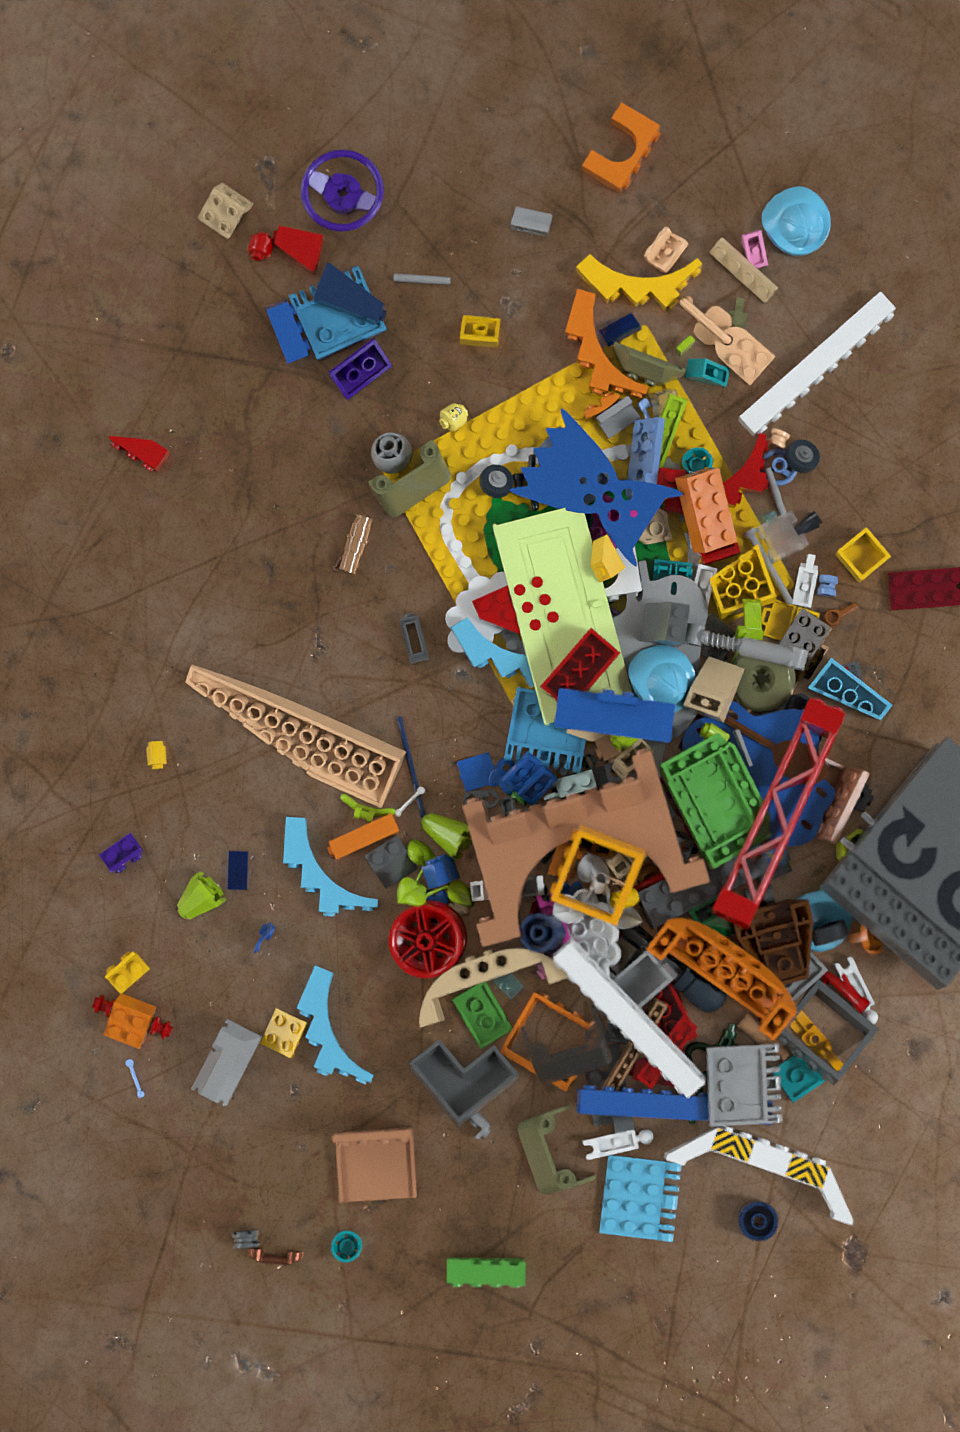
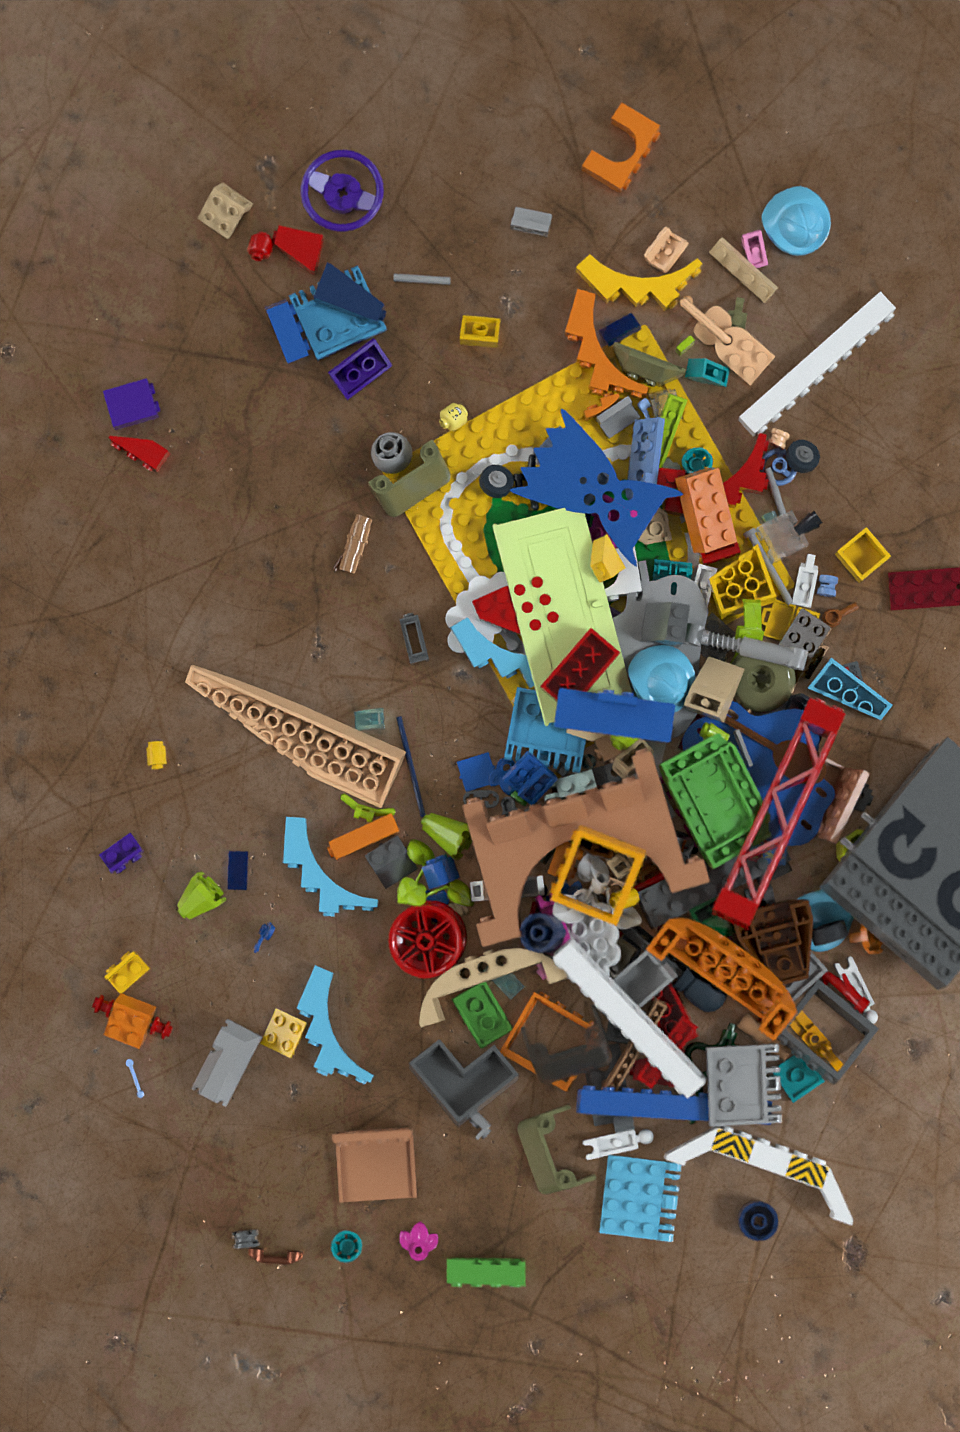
white hinge [395,787,425,817] -> none
none -> dark purple brick [103,378,161,430]
none -> clear light blue slope [355,708,385,731]
none -> dark pink plate [399,1222,438,1261]

